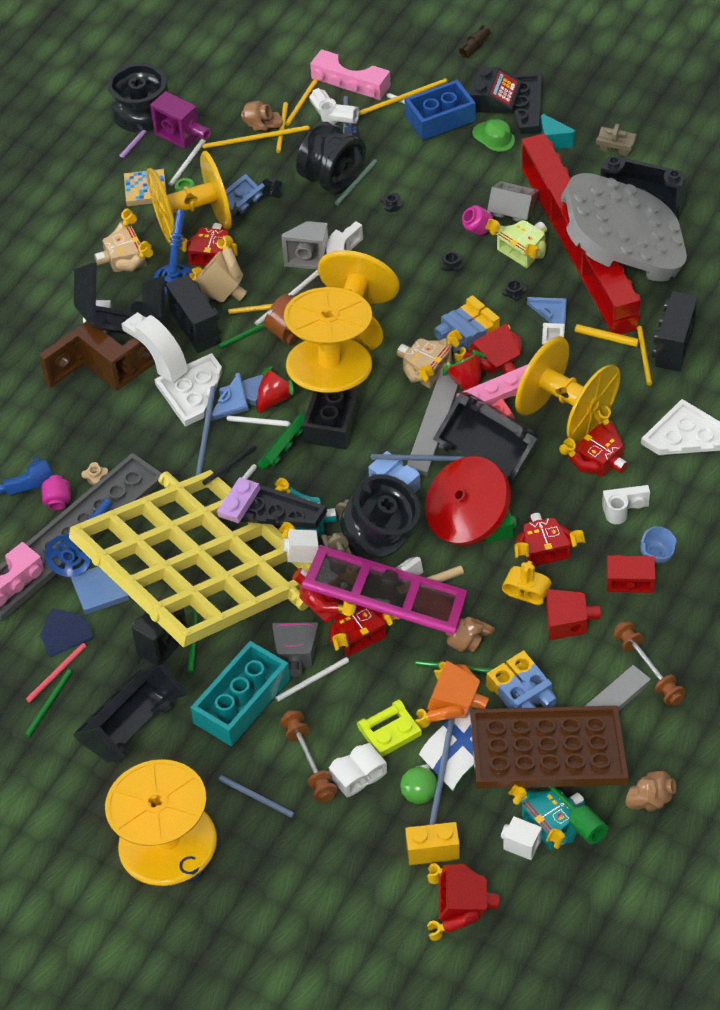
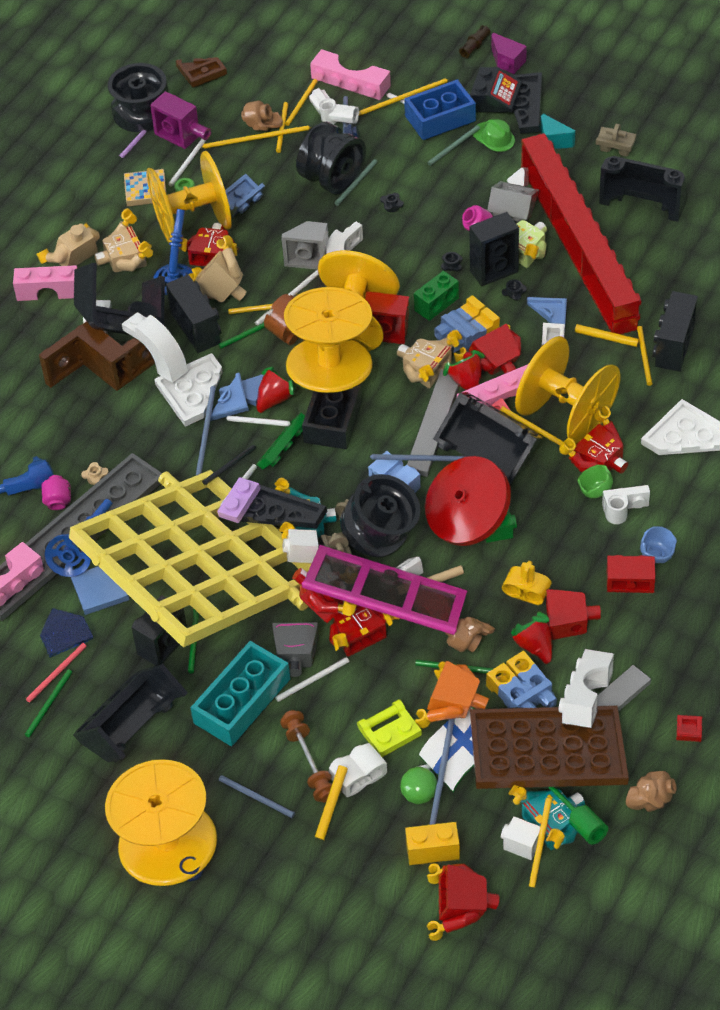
black plate [262,178,282,198] -> none
red torso [514,513,586,566] -> none
light grey plate [561,173,687,281] -> none
dark orange axle [613,621,686,706] -> none
none -> bright pink arch [13,265,77,301]
none -> tan torso [37,223,100,266]
none -> reddish brown wing [176,57,227,88]
none -> yellow bar [315,765,348,840]
none -> red brick [365,291,409,344]
none -> green brick [414,271,459,321]
none -> sand green axle [427,125,480,166]
none -> black brick [469,212,519,287]
none -> magenta slope [491,33,526,74]
none -> yellow axle [500,406,564,446]
none -> white slope [507,167,529,186]
none -> red hat [511,612,552,664]
none -> yellow axle [529,798,552,888]
none -> white arch [559,649,614,728]
none -> bright green hair [577,465,613,499]
none -> red tile [676,715,702,742]

